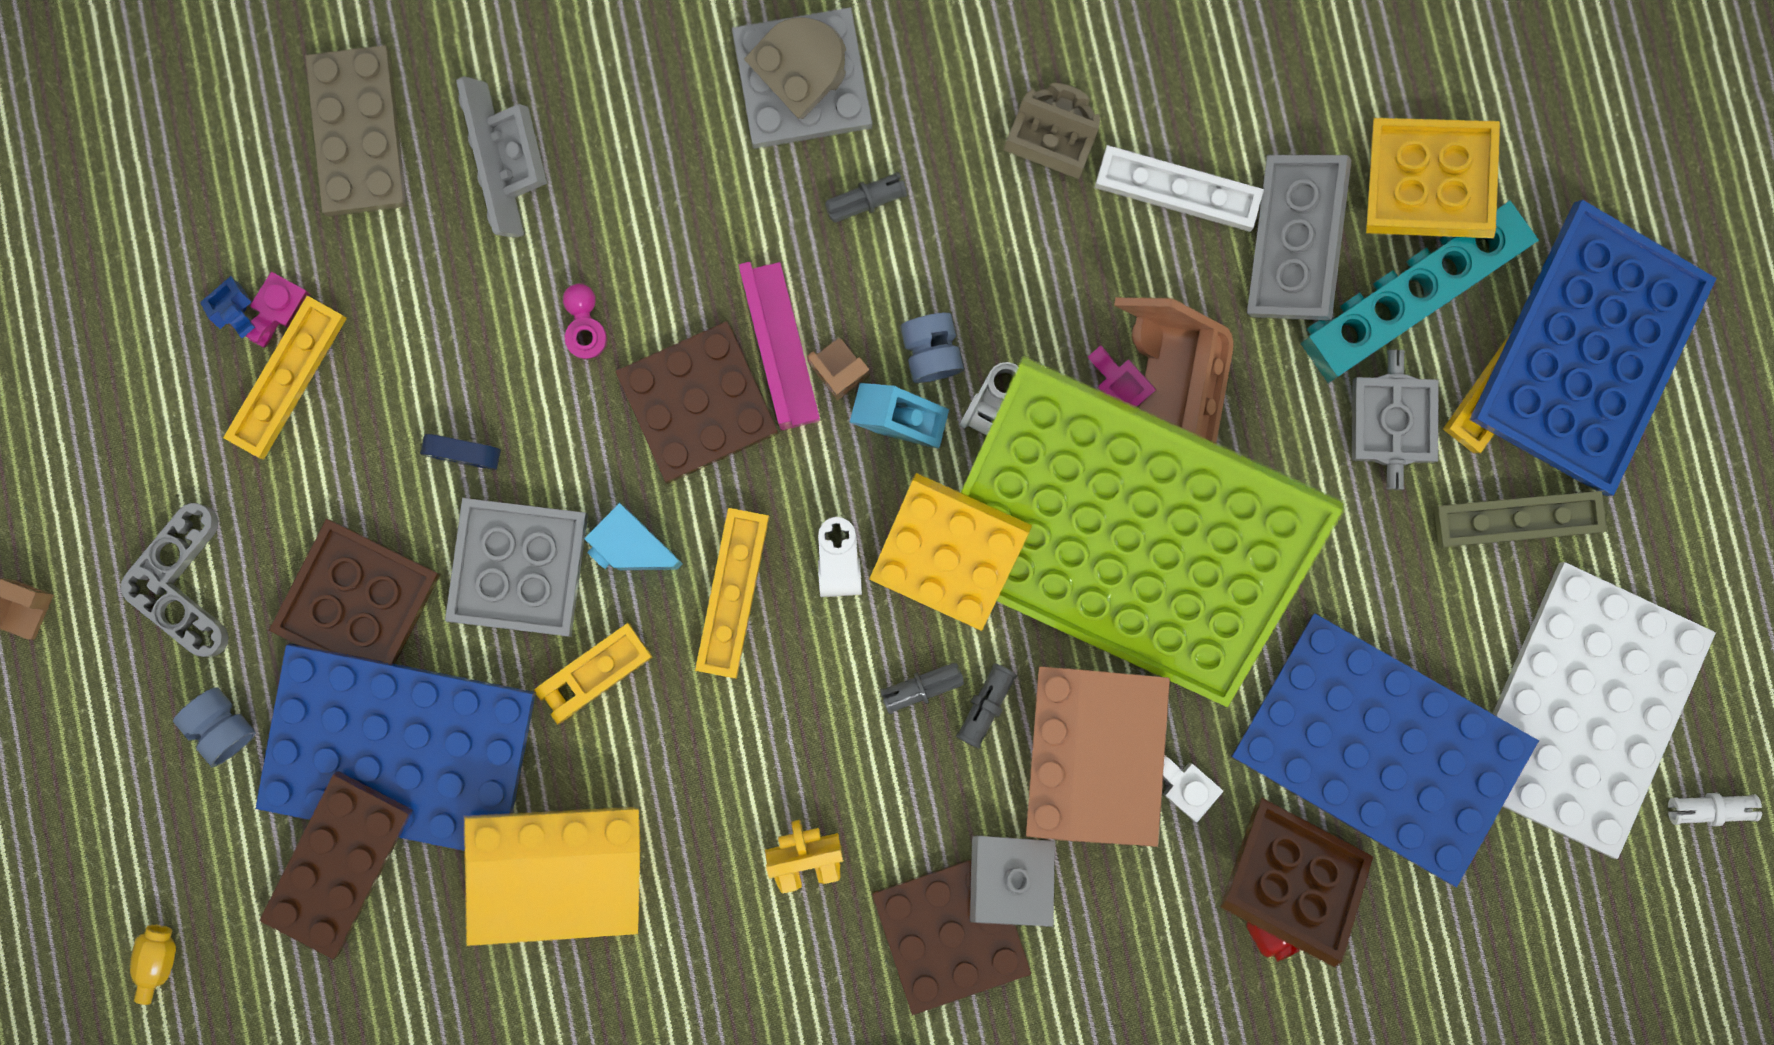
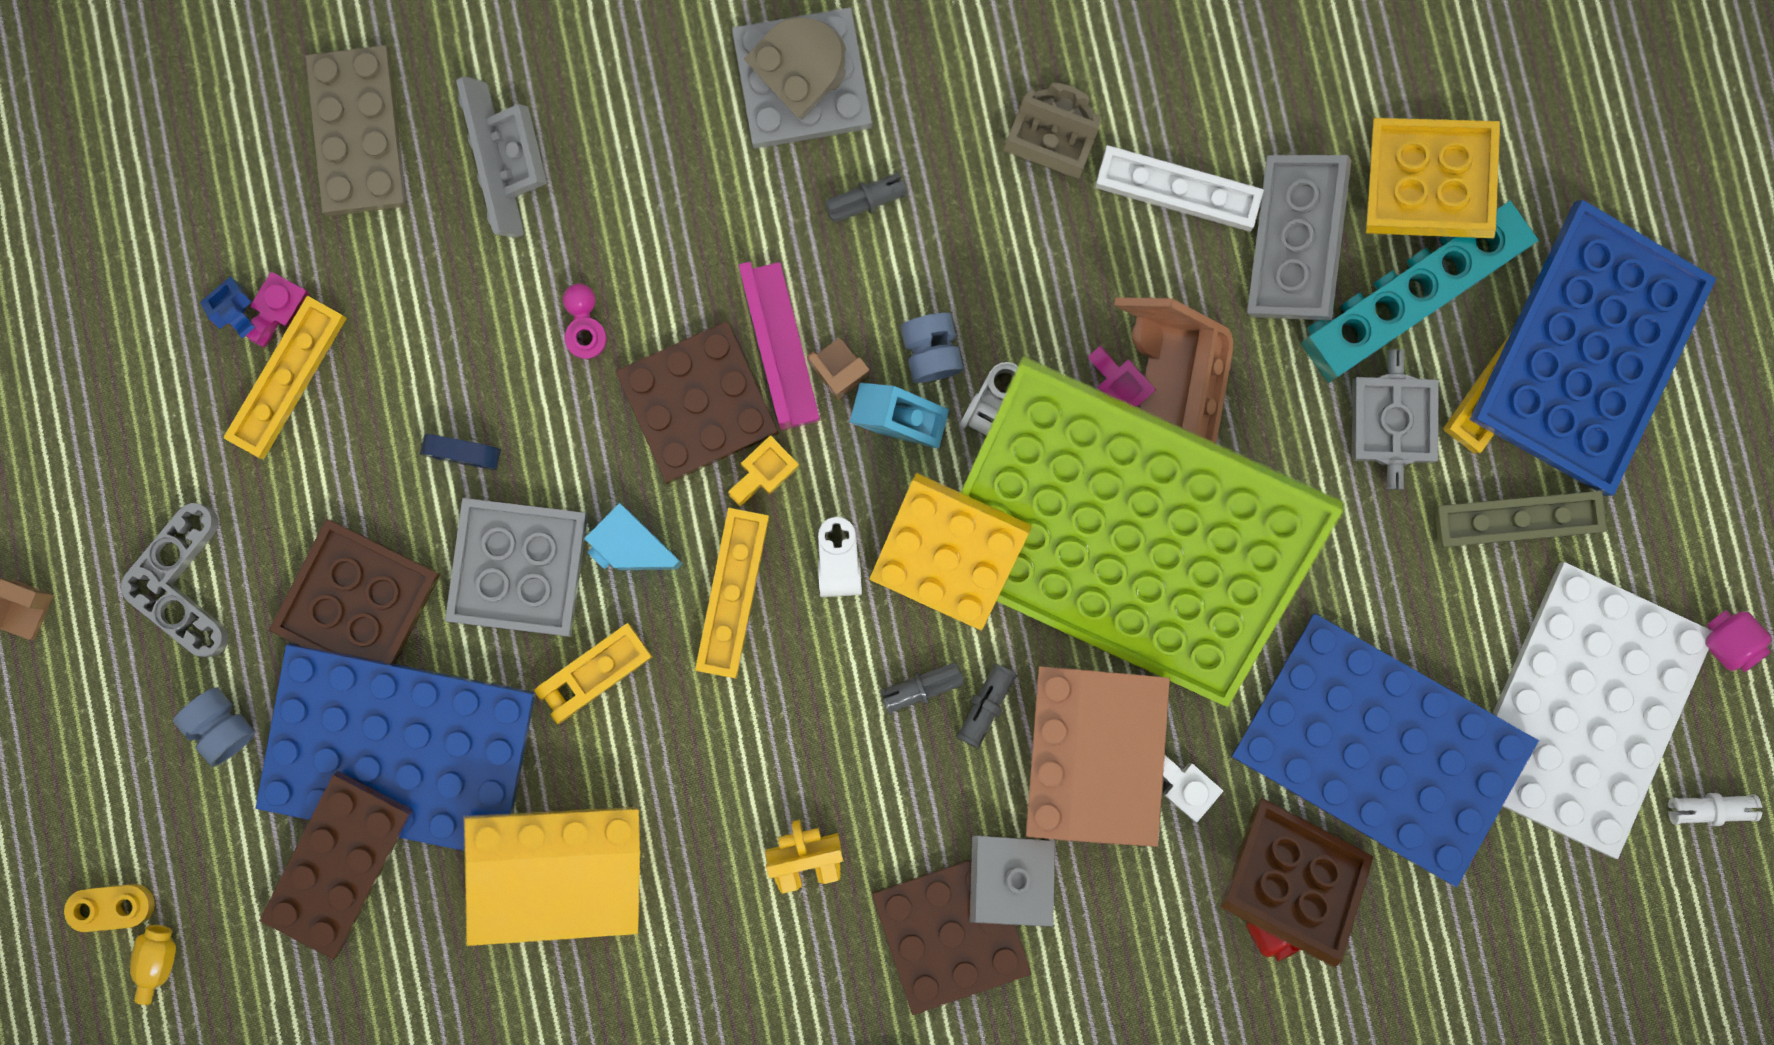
none -> yellow plate [64,884,155,932]
none -> yellow plate [728,435,799,507]
none -> dark pink head [1705,610,1772,673]

